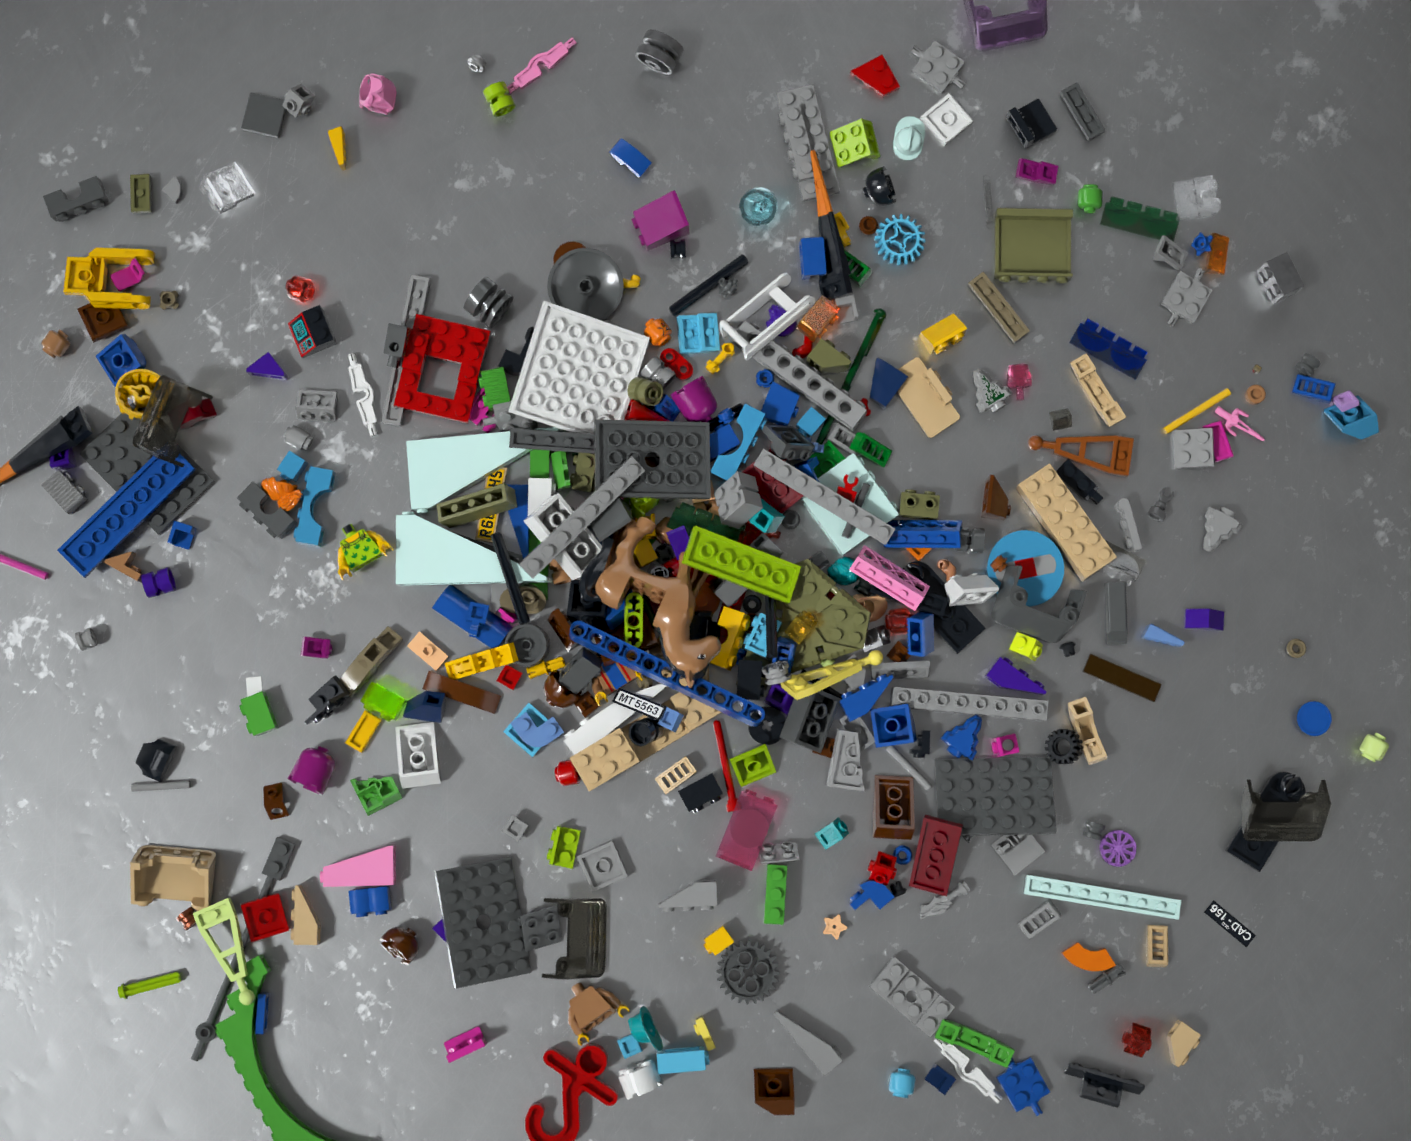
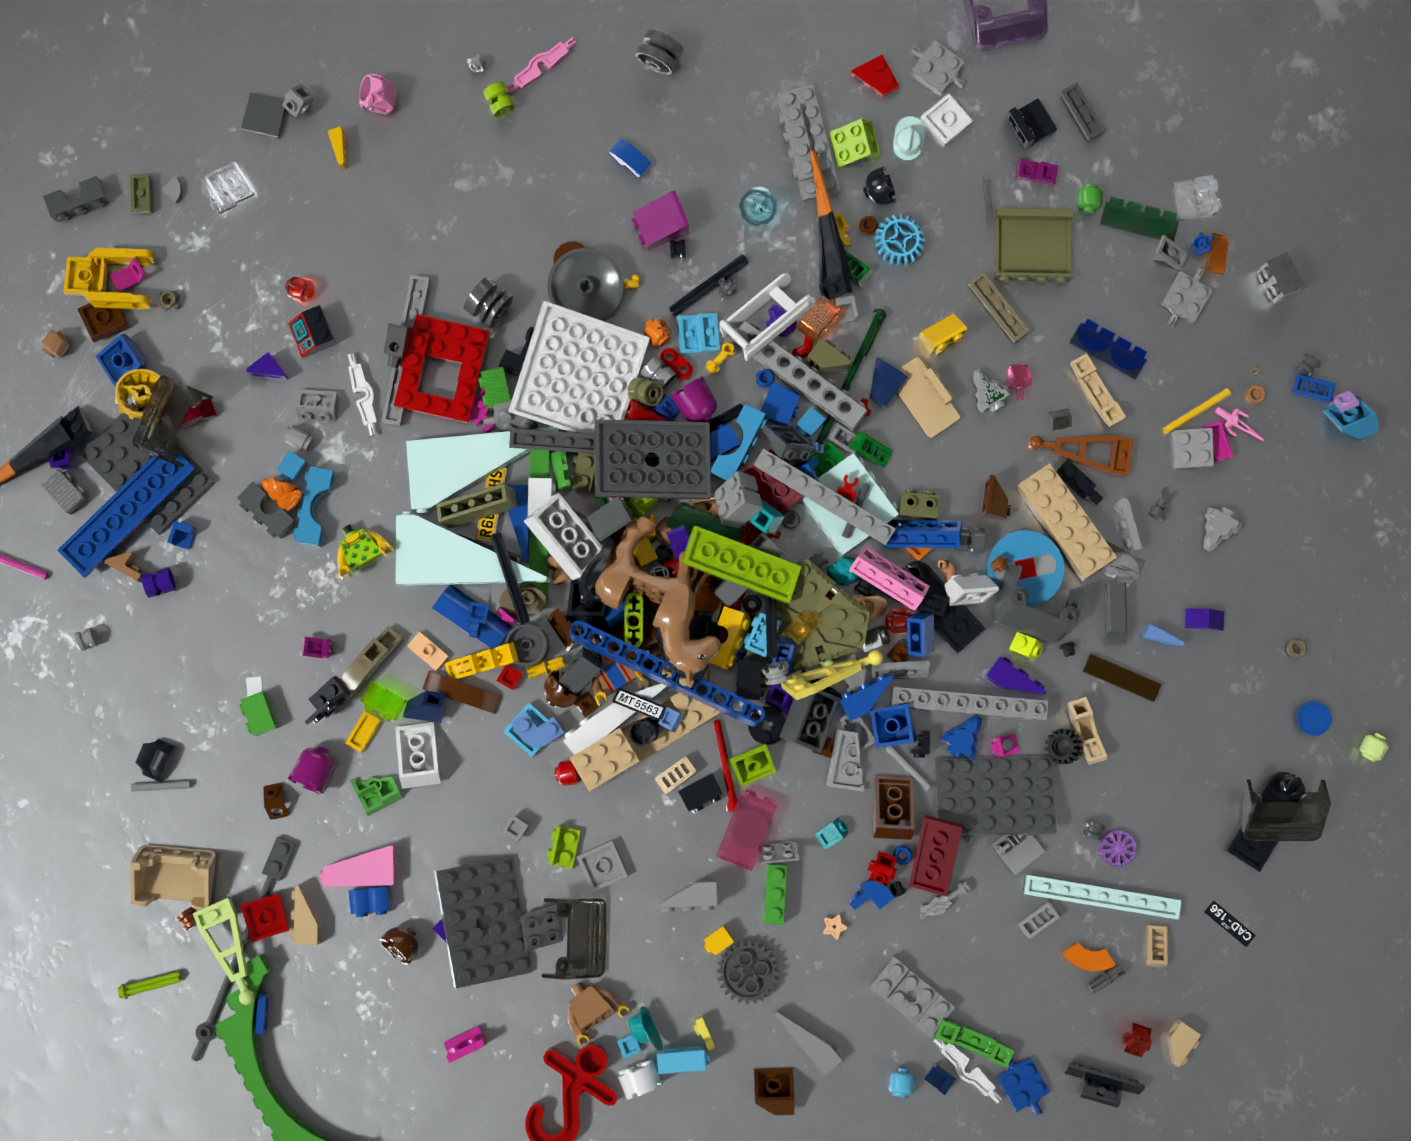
light grey plate [519,456,645,579] -> none
blue plate [717,407,735,424] -> none
blue panel [799,237,826,280] -> none

